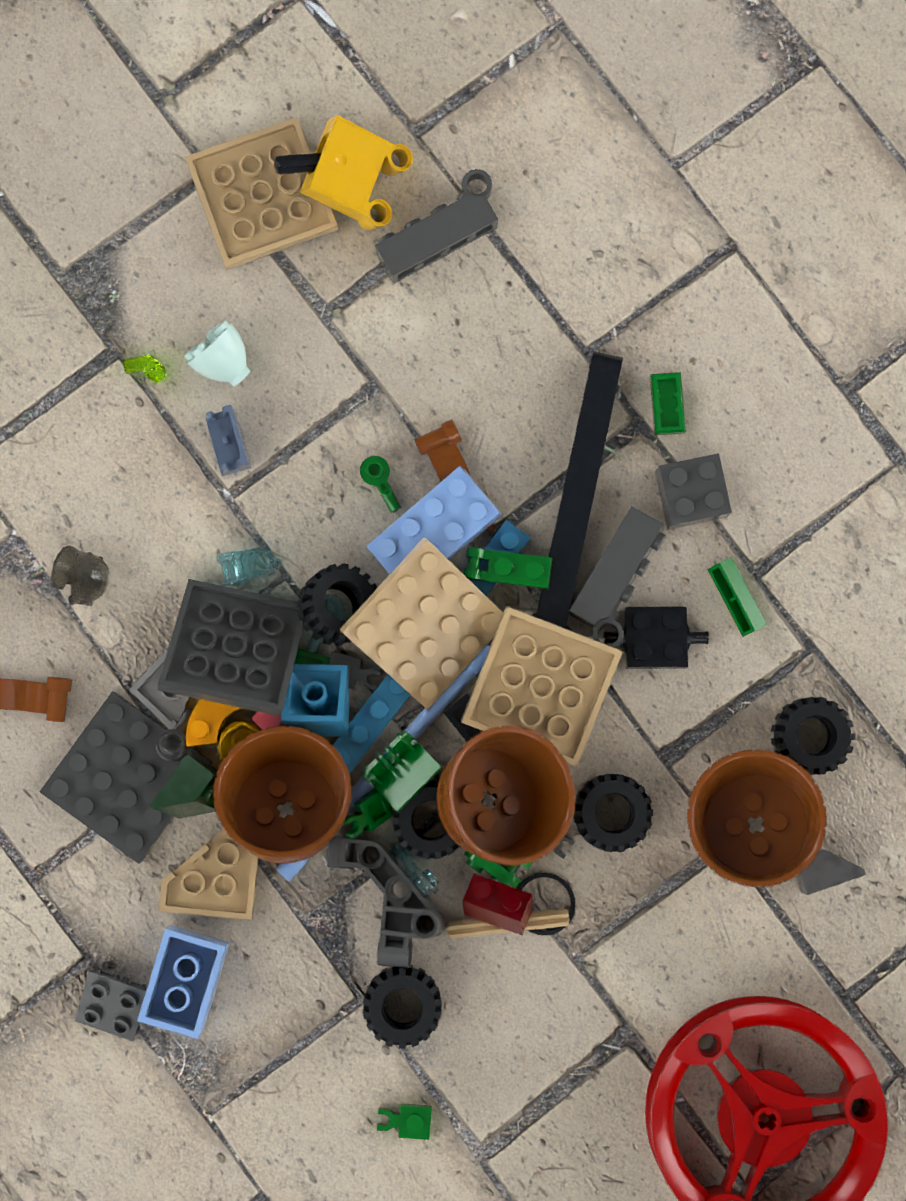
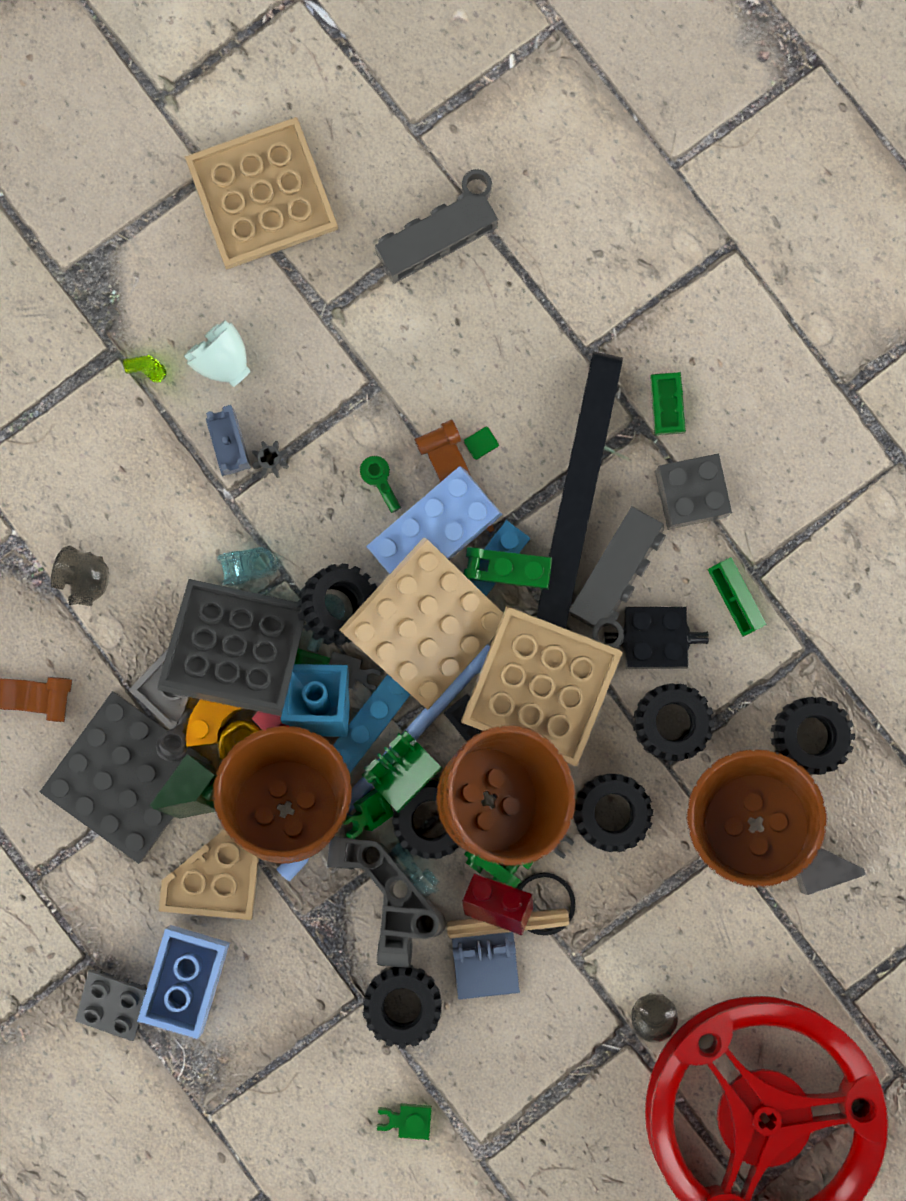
yellow piece [274,115,413,231] -> none
none -> dark grey gear [252,441,289,478]
none -> sand blue hinge [452,932,520,1000]
none -> green sticker [464,427,499,460]
none -> clear smoke hair [631,993,678,1043]
none -> black tyre [633,683,715,761]

